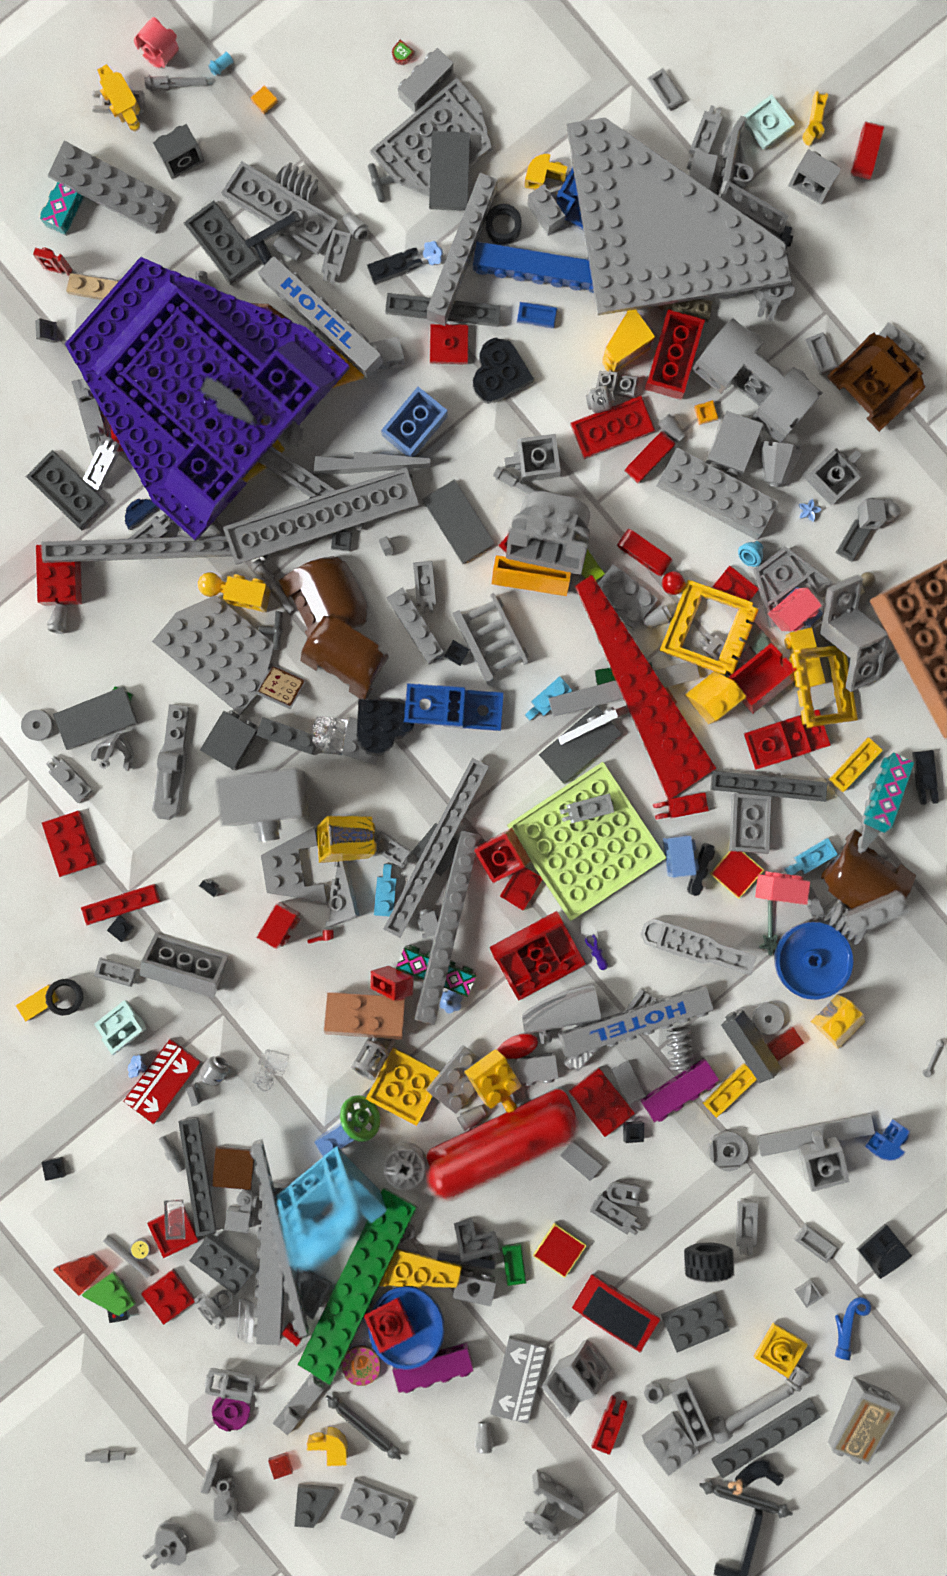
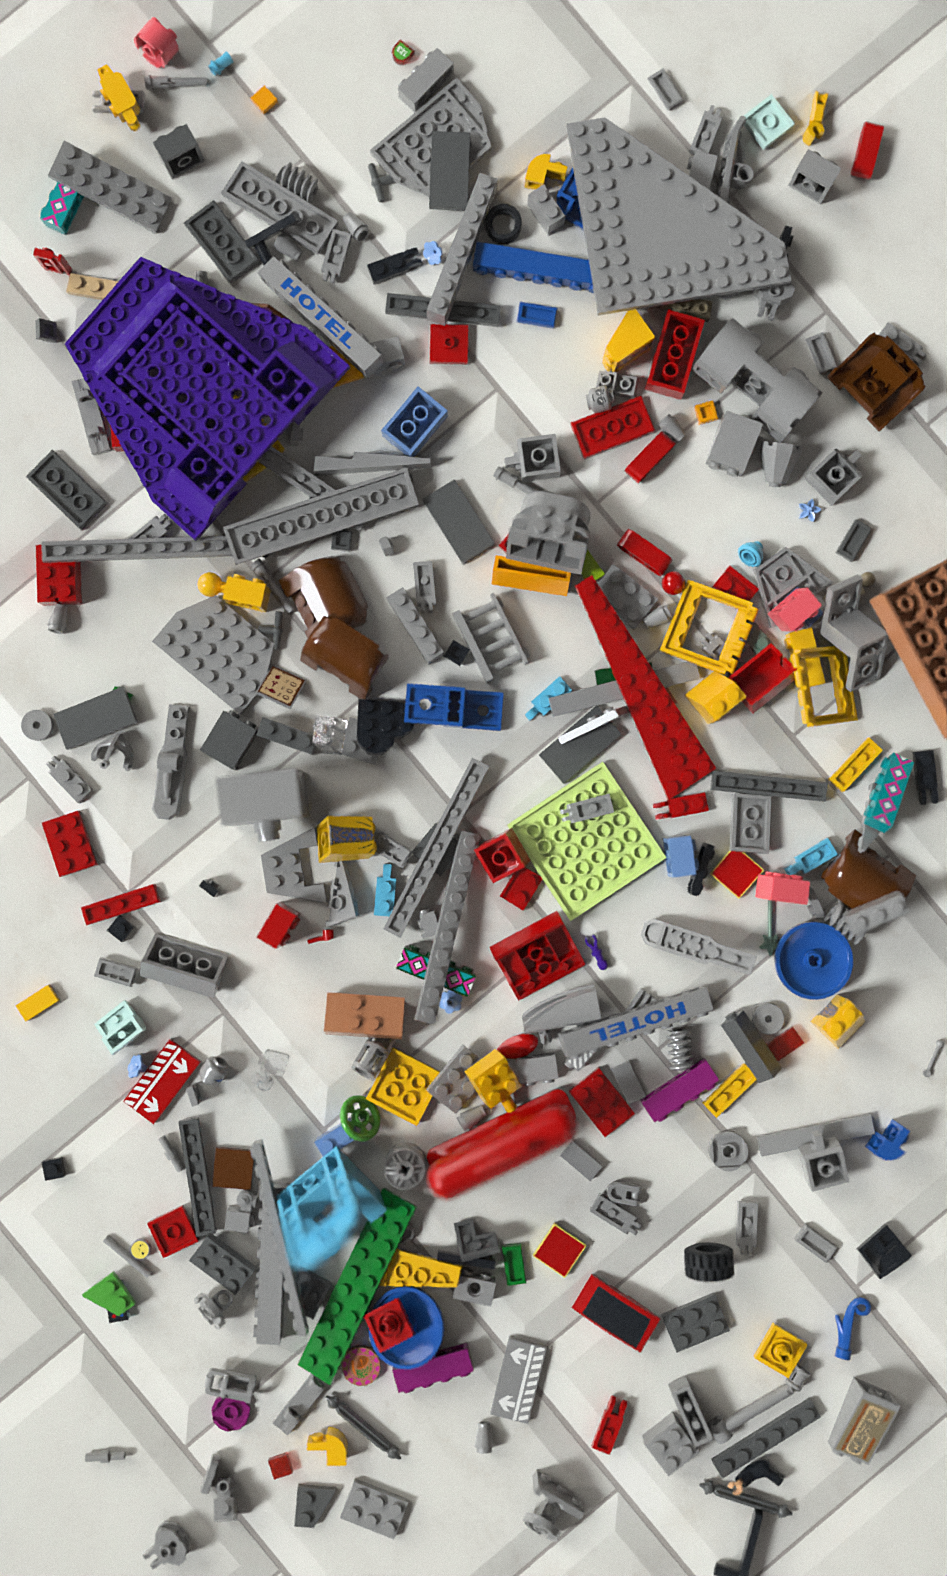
black tyre [45,979,83,1016] -> none
clear red wing [53,1253,108,1296] -> none
hinge [83,437,119,490] -> none
dark blue tile [125,499,158,530] -> none
red plate [141,1268,195,1325] -> none
clear tile [164,1199,186,1240] -> none
dark grey slope [201,377,257,426] -> none
clear tile [237,1298,255,1344] -> none
red tile [282,1322,303,1347] -> none
red brick [371,965,414,1001] -> none
black plate [473,337,534,404] -> none
light grey bracket [542,1339,611,1418] -> none
black plate [623,1121,644,1143] -> none
light grey tile [644,1382,664,1404] -> none
light grey brick [656,448,778,540] -> none
light grey plate [718,180,789,235] -> none
red slope [743,709,831,770] -> none
light grey tile [795,1279,822,1308] -> none
light grey brick [857,498,901,529] -> none

